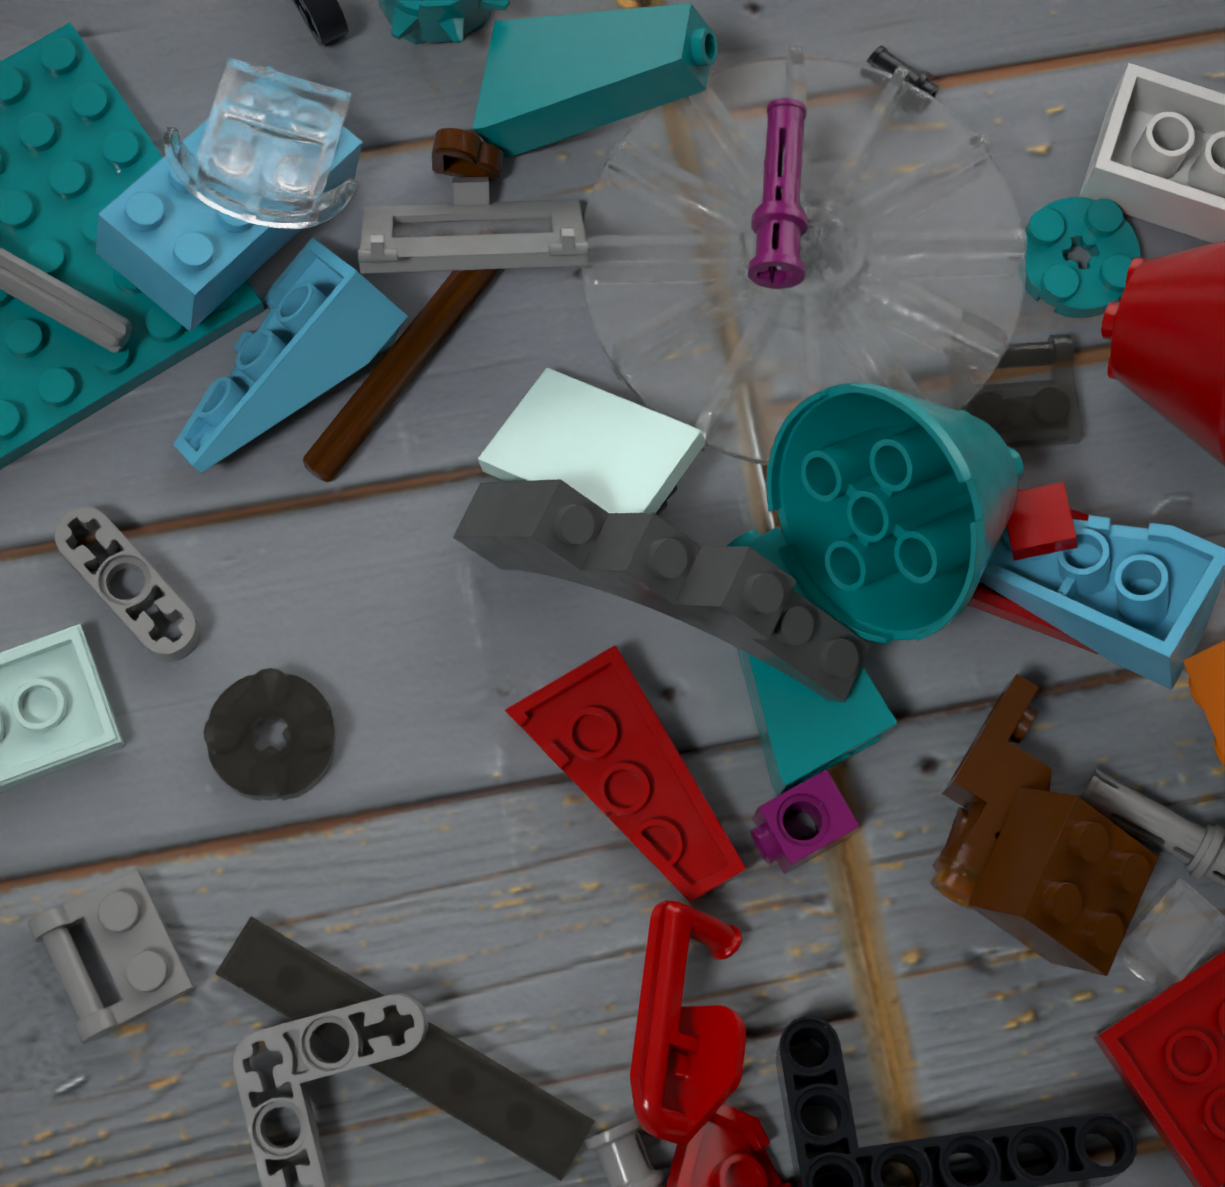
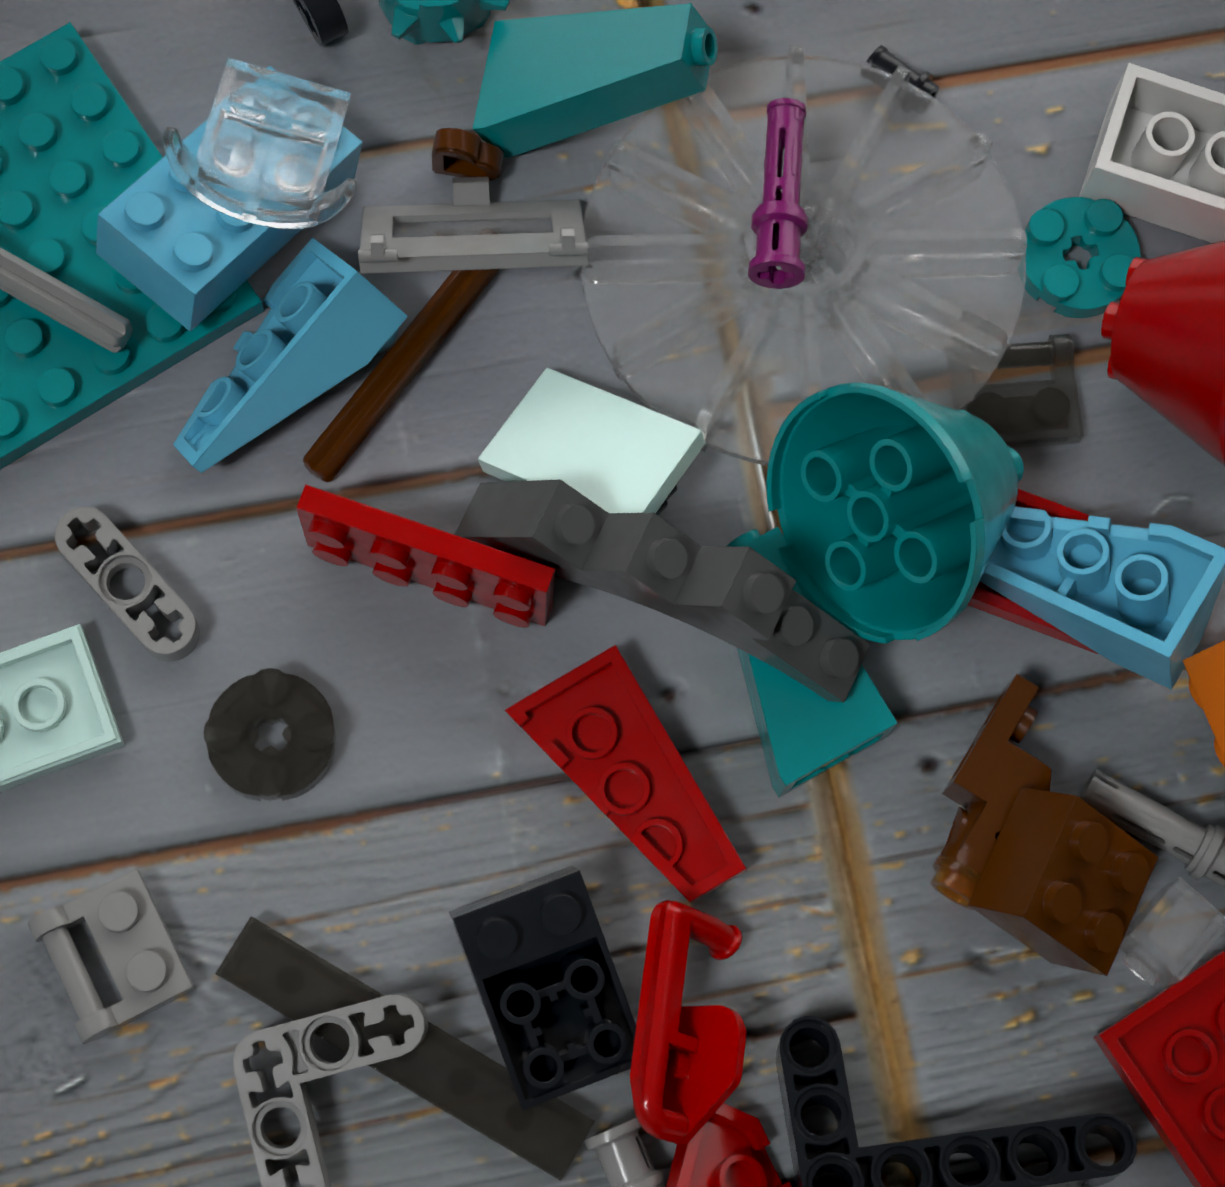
magenta brick [750,770,860,874] -> none
red tile [1006,482,1078,561] -> none
none -> red plate [296,484,555,628]
none -> black slope [449,866,636,1111]

